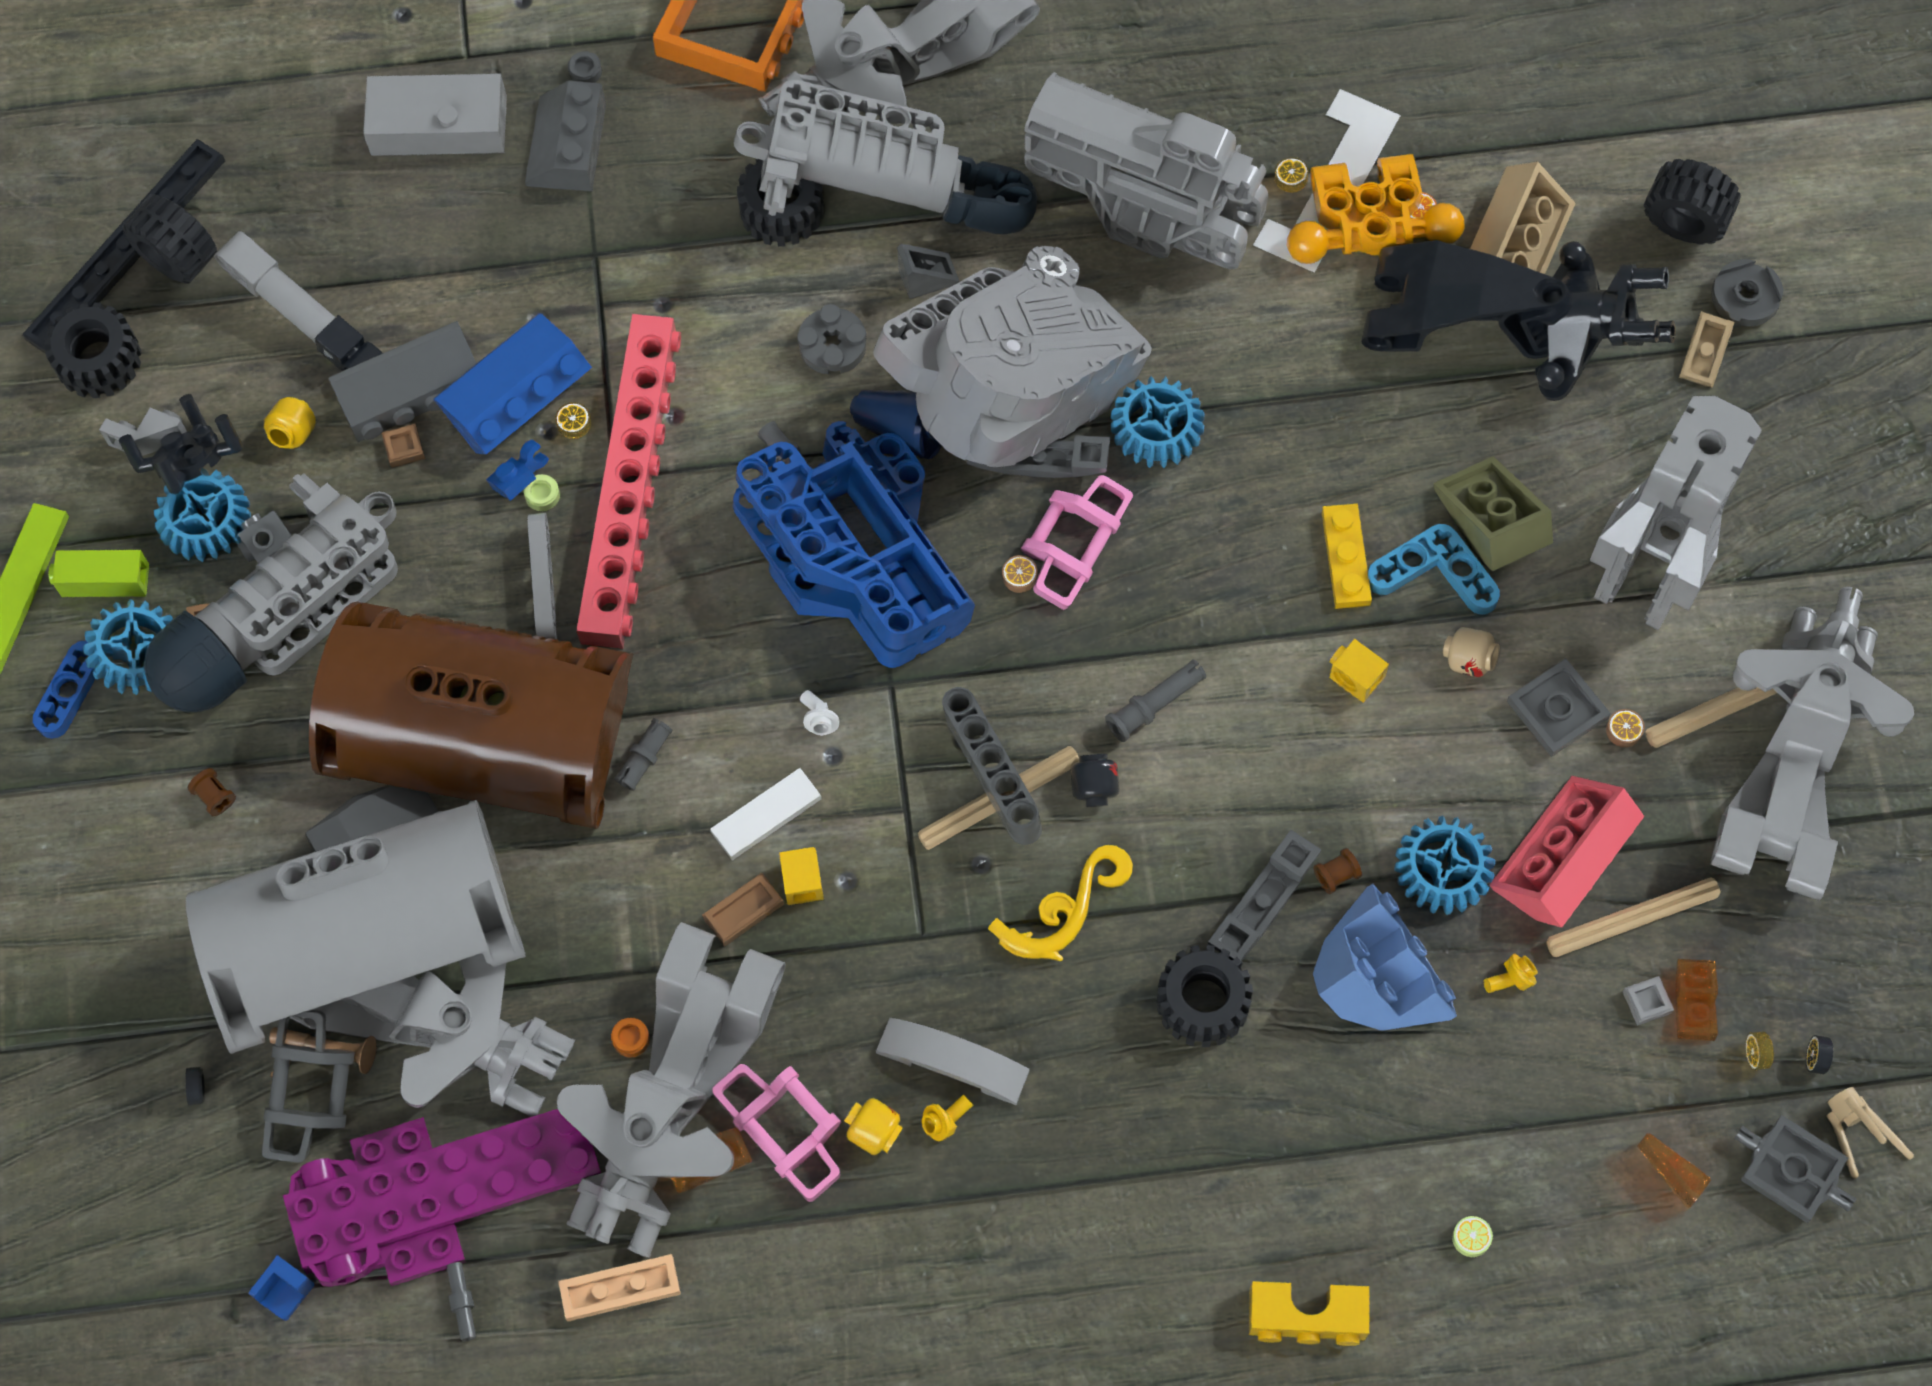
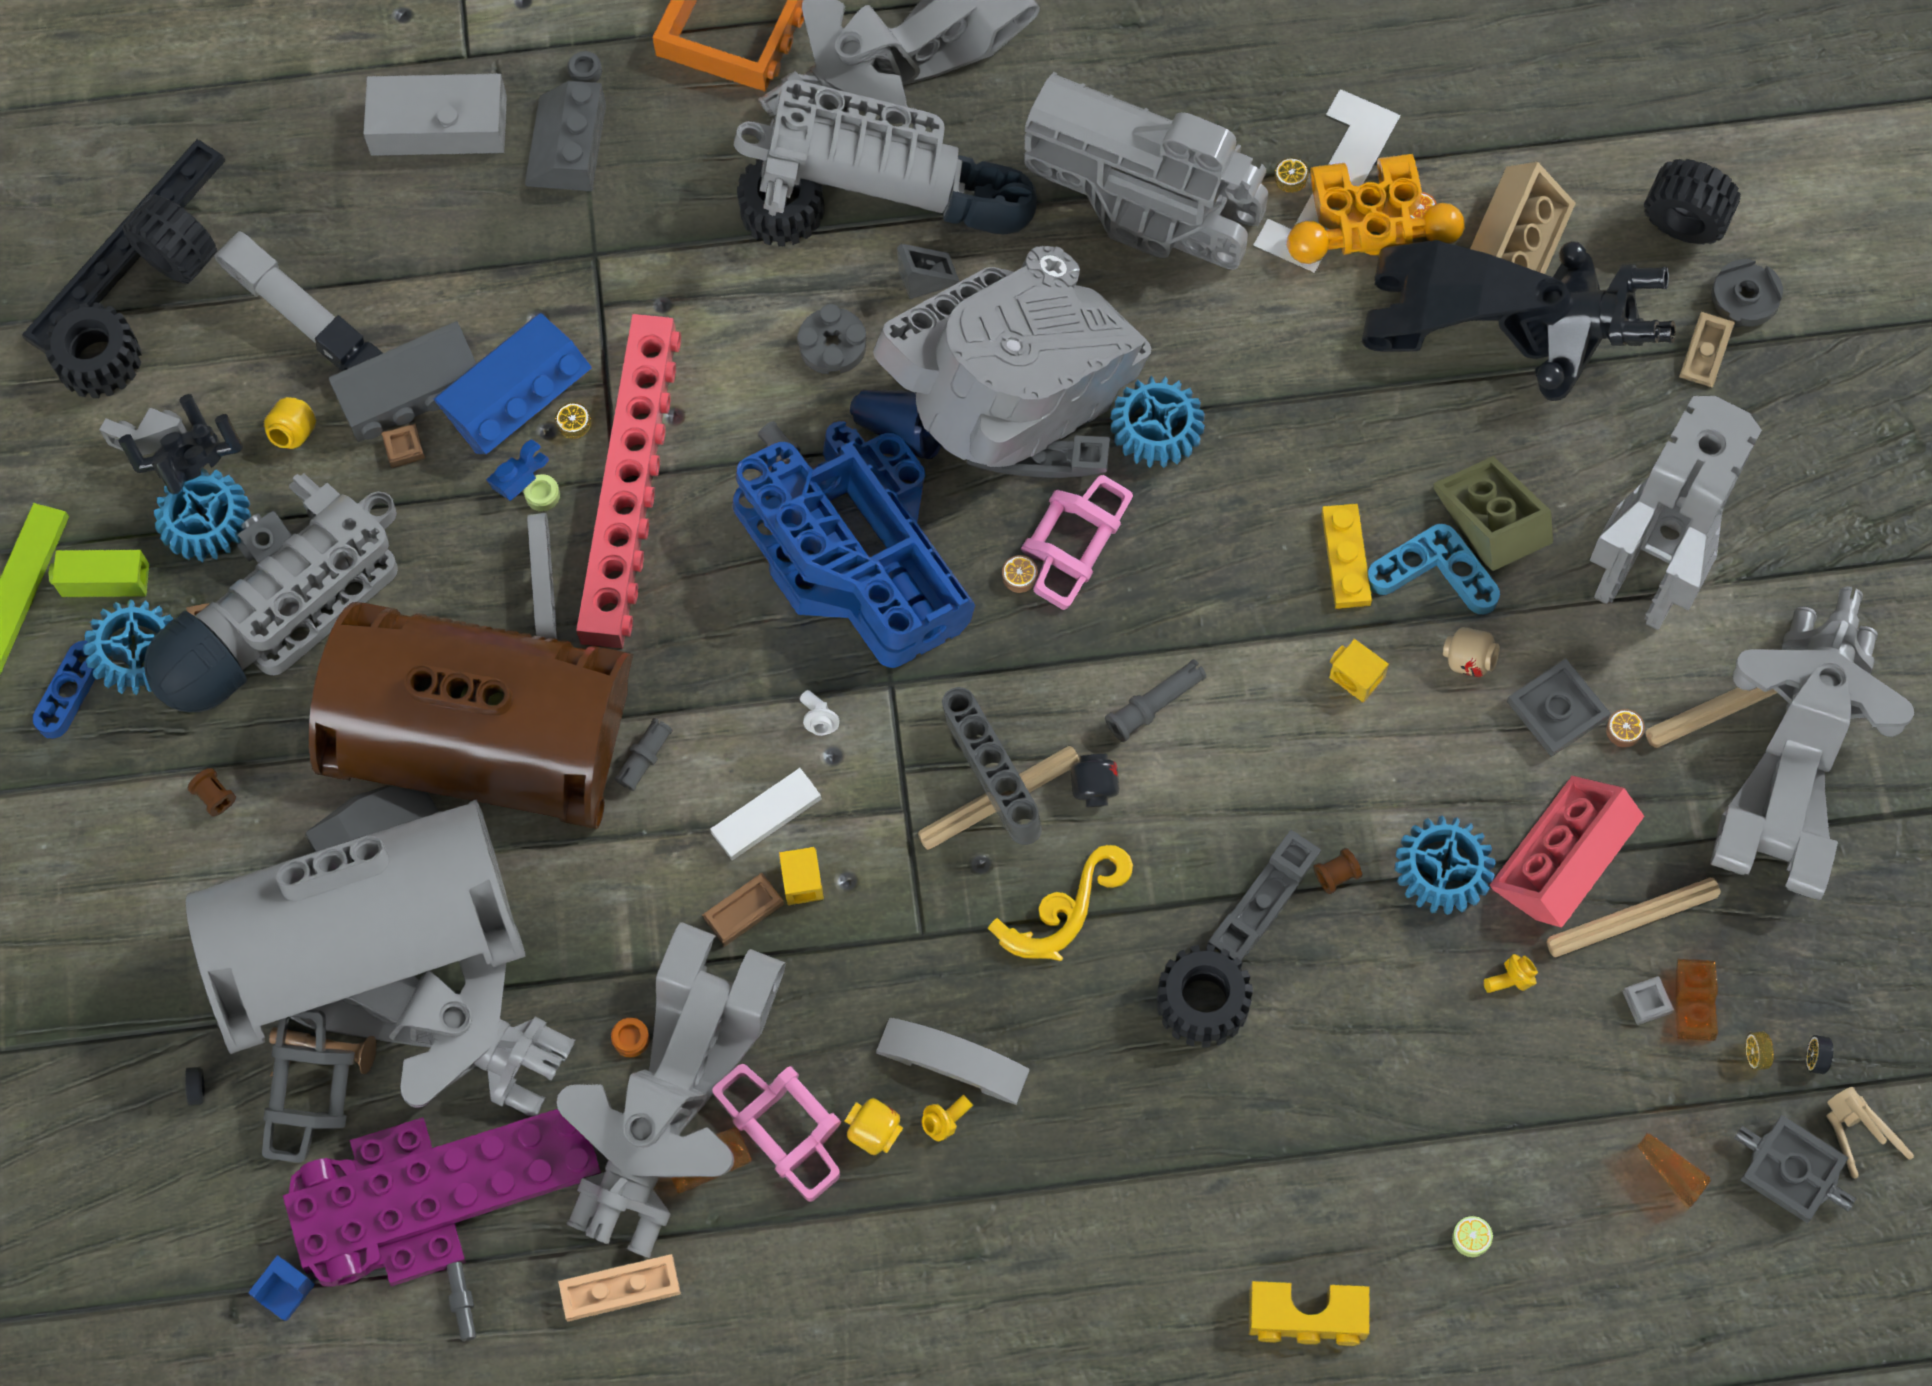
medium blue brick [1313,884,1457,1031] -> none

